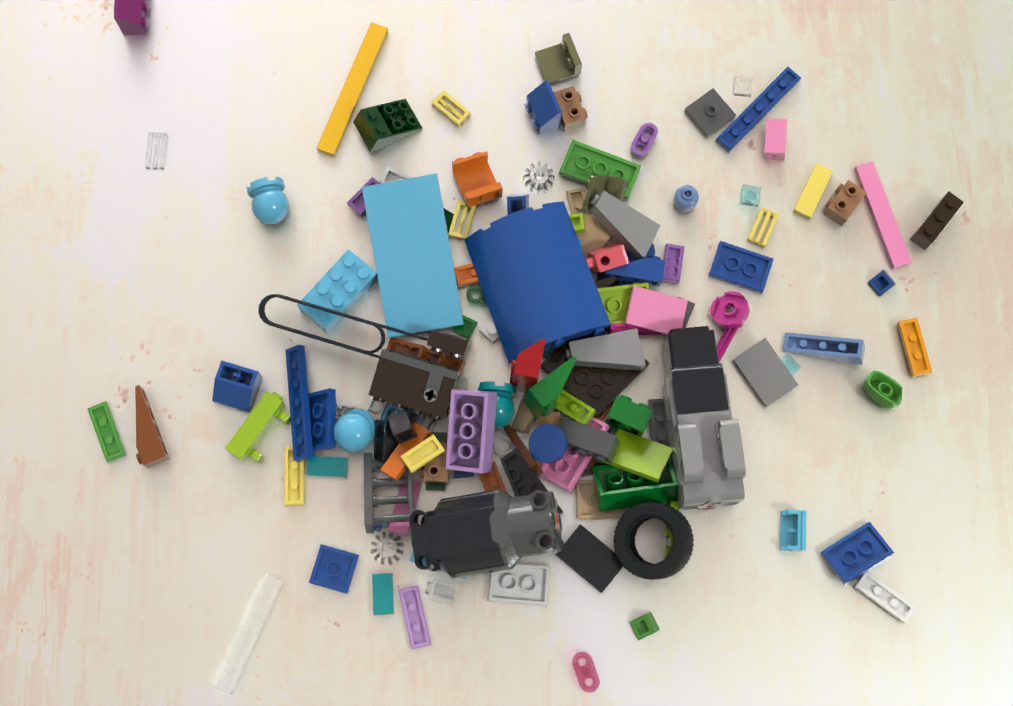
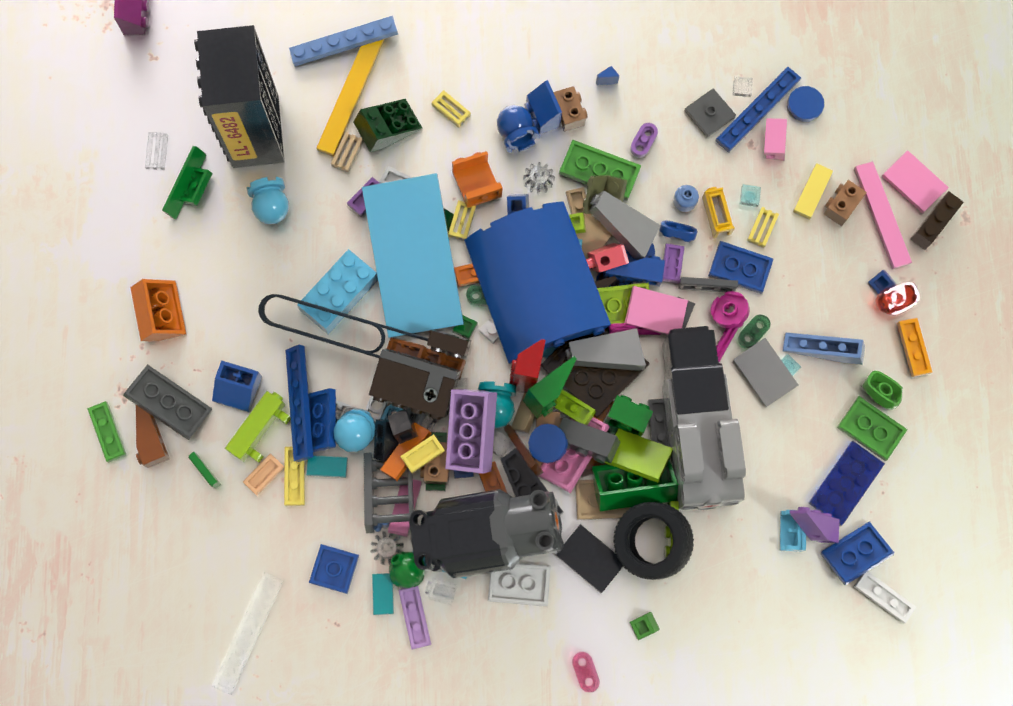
olive bracket [535,33,582,84] -> none
none -> dark grey tile [123,364,212,440]
none -> orange slope [130,279,186,341]
none -> green bracket [162,146,213,219]
none -> green tile [188,452,221,489]
none -> black piece [194,25,285,168]
none -> light nougat tile [243,454,284,496]
none -> medium blue plate [289,15,398,67]
none -> tan tile [331,132,363,172]
none -> green plant [389,552,425,588]
none -> blue tile [497,105,540,153]
none -> blue slope [596,66,619,85]
none -> blue plate [659,220,698,242]
none -> dark grey tile [678,277,738,292]
none -> yellow window [702,187,735,239]
none -> clear green plate [738,314,771,348]
none -> blue tile [787,86,824,122]
none -> medium lavender slope [790,507,840,543]
none -> clear blue plate [808,441,885,526]
none -> bright green tile [837,396,908,461]
none -> clear red piece [875,282,919,315]
none -> bright pink tile [882,151,949,214]

